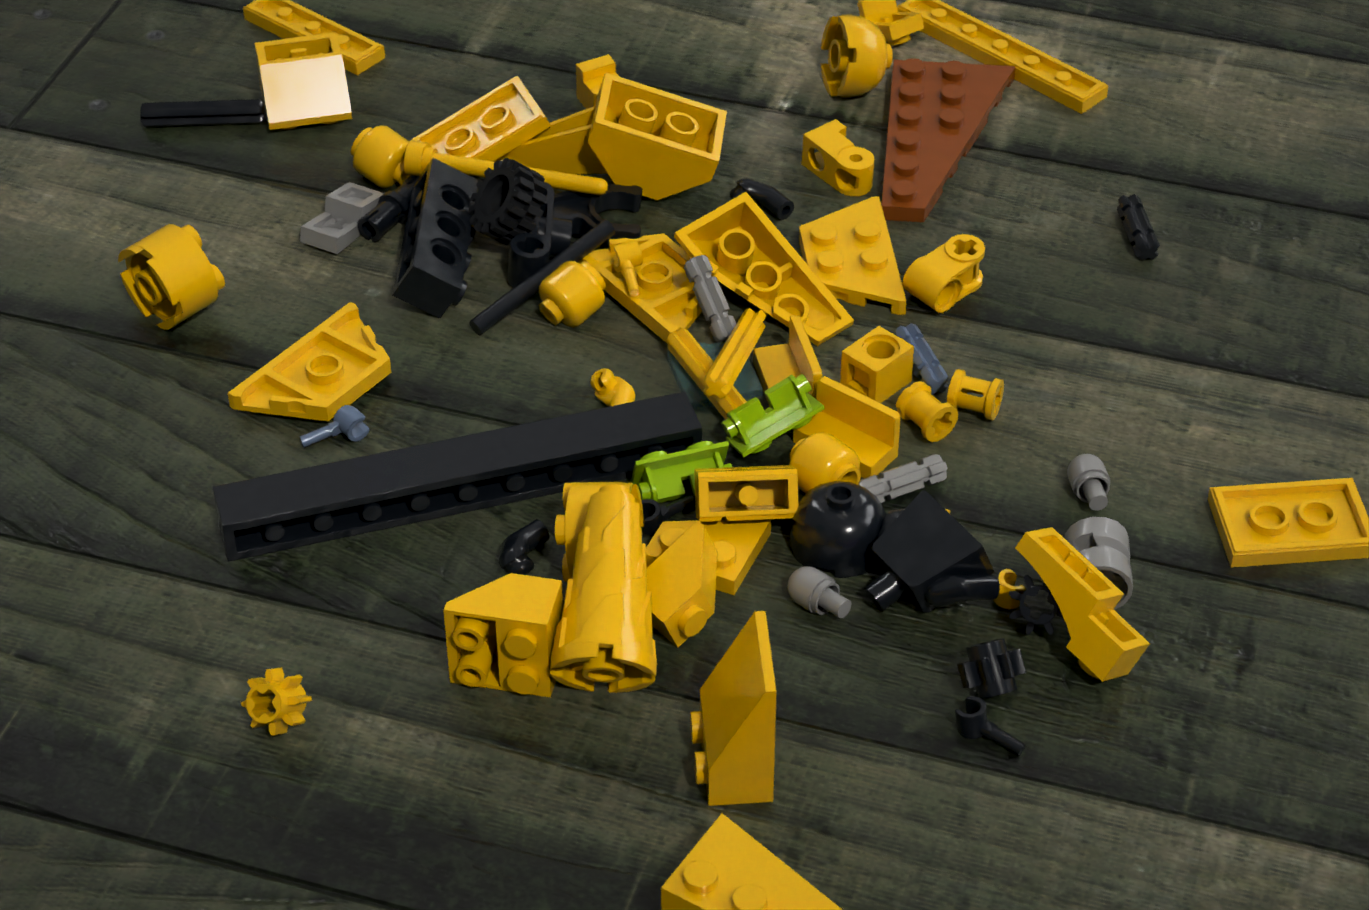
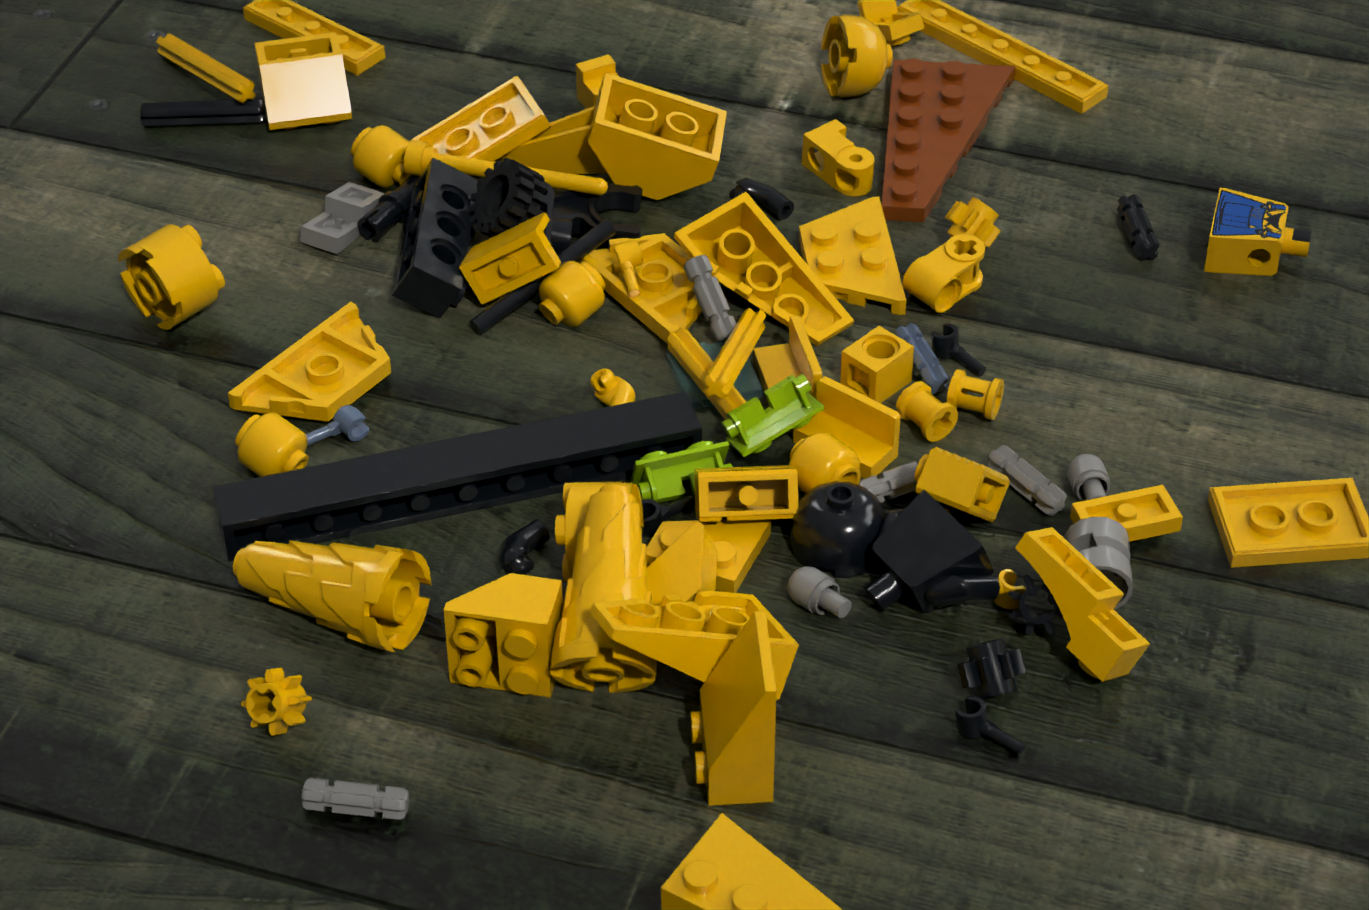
none -> yellow axle [156,33,256,103]
none -> yellow cone [233,540,431,653]
none -> yellow head [235,412,309,477]
none -> light grey axle [301,778,409,820]
none -> yellow panel [459,212,561,305]
none -> yellow wedge [590,591,799,700]
none -> yellow brick [914,447,1010,523]
none -> black hand [931,323,986,376]
none -> yellow gear [945,197,1001,248]
none -> light grey axle [988,445,1067,516]
none -> yellow plate [1070,484,1183,542]
none -> torso [1204,187,1312,276]

